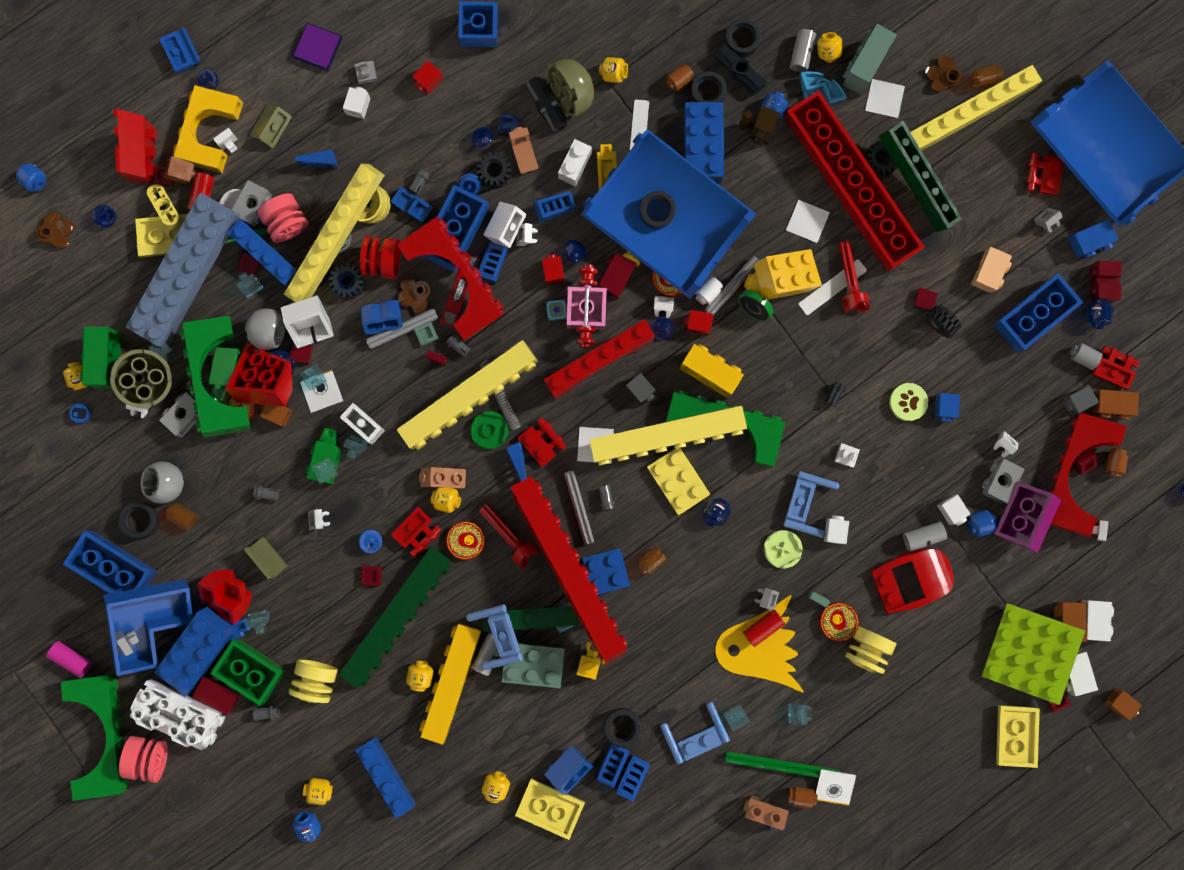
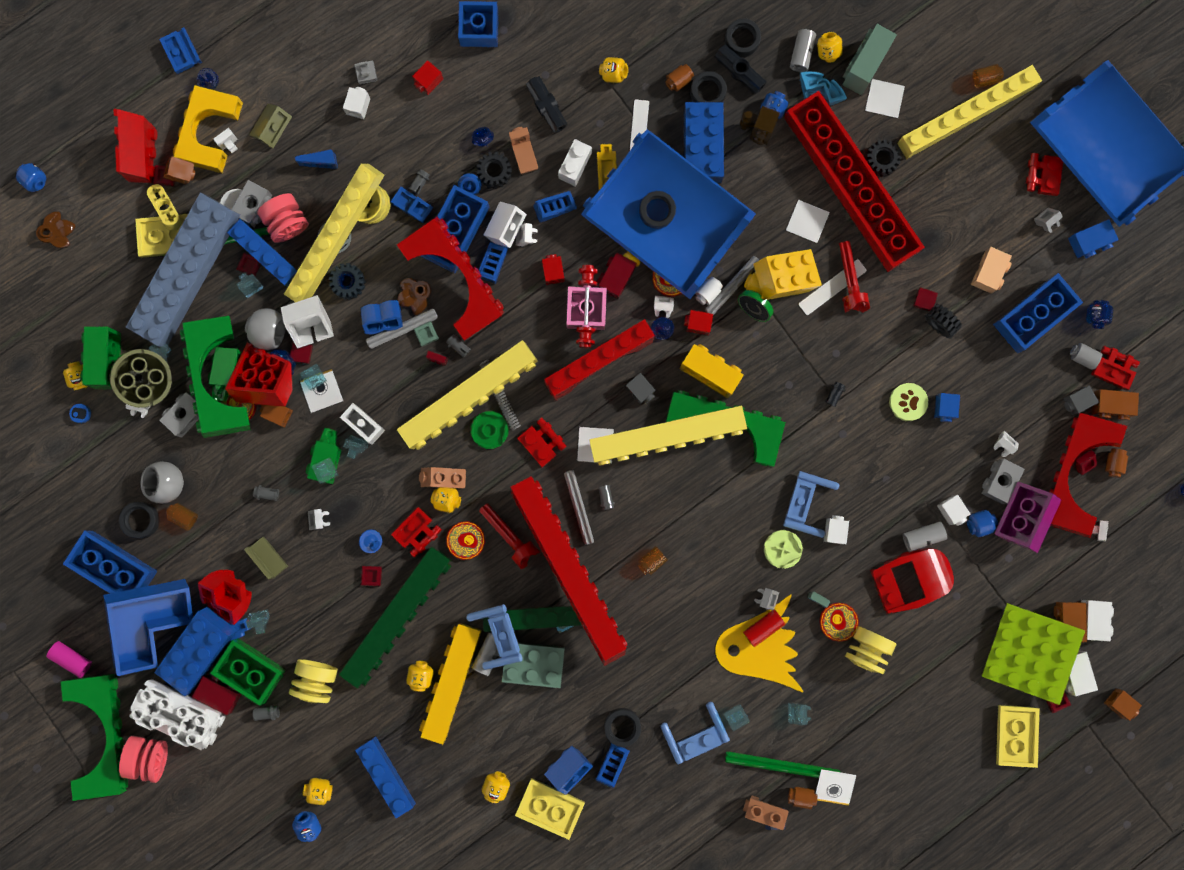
clear blue hat [92,205,117,228] -> none
light grey tile [115,629,139,656] -> none
red pin [187,172,215,211] -> none
dark purple tile [293,23,342,72] -> none
red wheel [360,236,401,279] -> none
sticker [440,253,480,327] -> none
dark blue tile [498,114,520,136] -> none
blue slope [506,442,527,481] -> none
olive cylinder [545,59,594,119] -> none
tile [546,299,567,321] -> none
clear blue hat [564,240,586,262] -> none
yellow brick [577,642,601,680] -> none
blue brick [583,548,630,595] -> none
blue slope [616,755,650,801] -> none
light yellow plate [647,448,711,515] -> none
clear blue head [702,497,731,527] -> none
white tile [834,443,860,468] -> none
dark green brick [878,121,962,232] -> none
reddish brown plate [925,55,962,91] -> none
dark red brick [1089,260,1122,302] -> none

